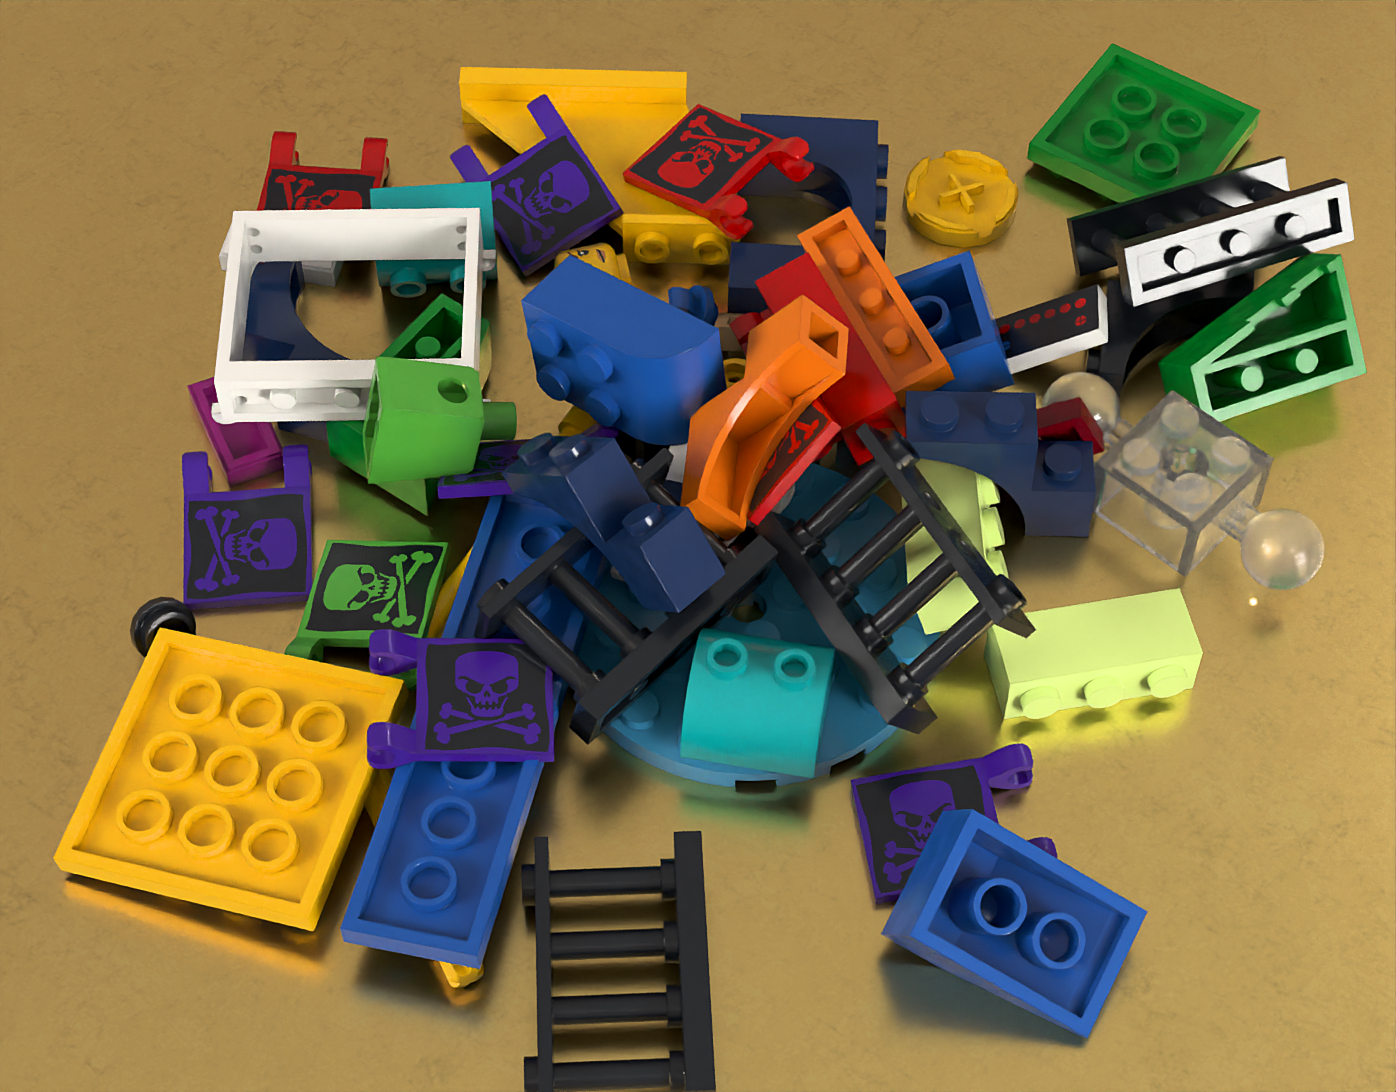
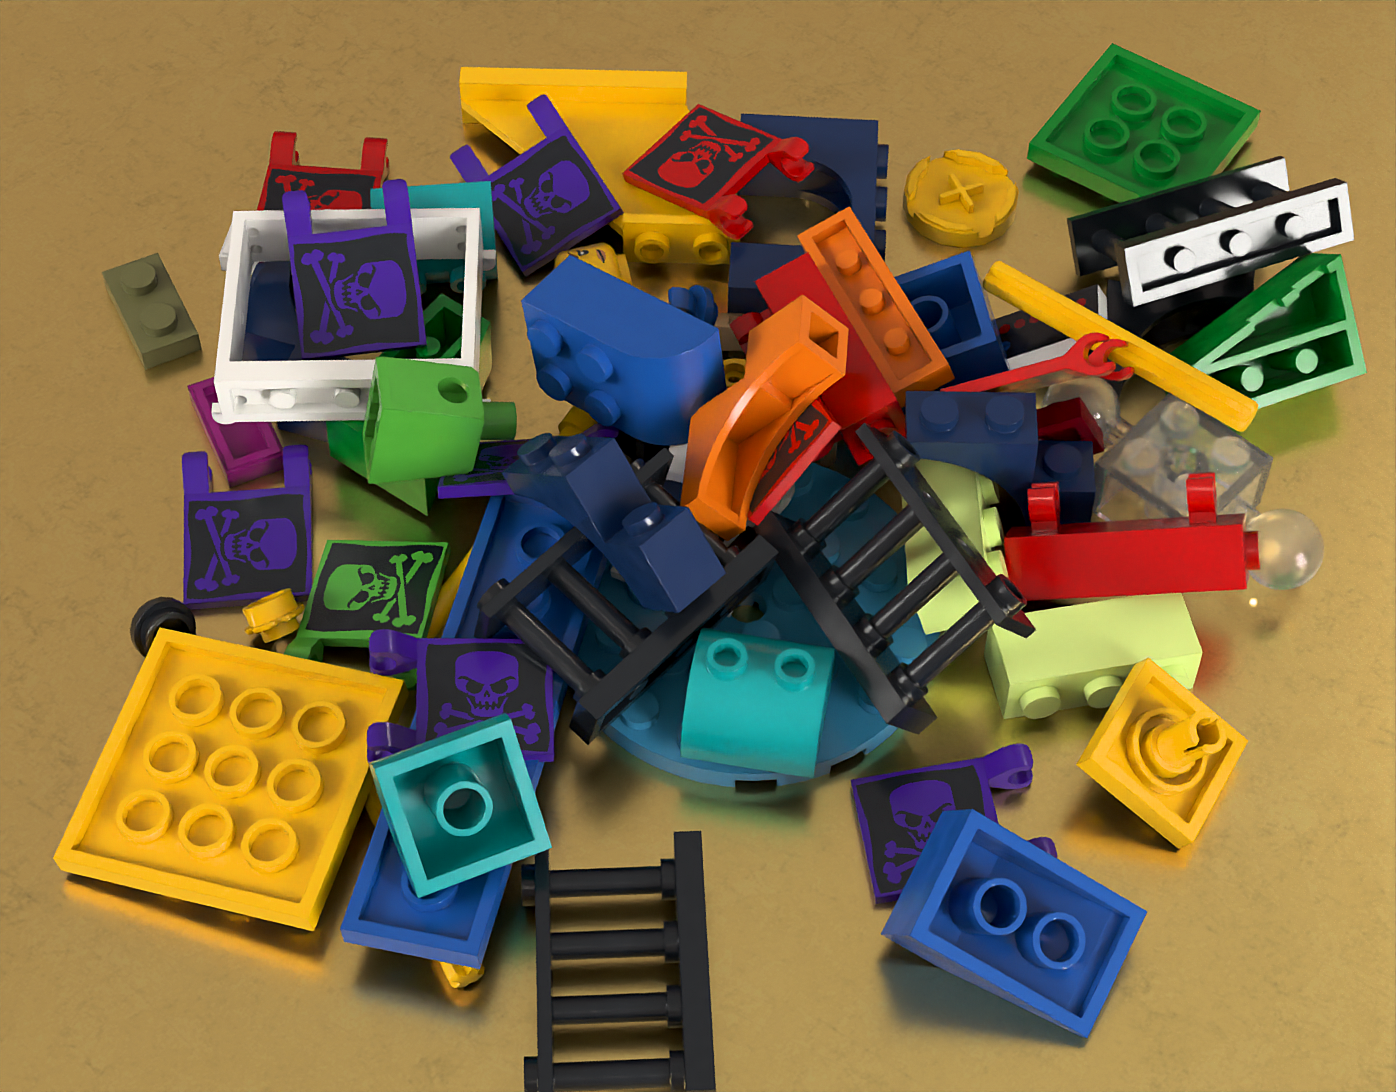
none -> olive plate [102,253,202,370]
none -> yellow plate [242,588,305,643]
none -> flag [282,179,427,360]
none -> teal brick [369,713,552,898]
none -> red flag [940,332,1135,393]
none -> yellow axle [983,261,1258,432]
none -> red brick [1004,472,1261,601]
none -> yellow plate [1076,657,1249,849]

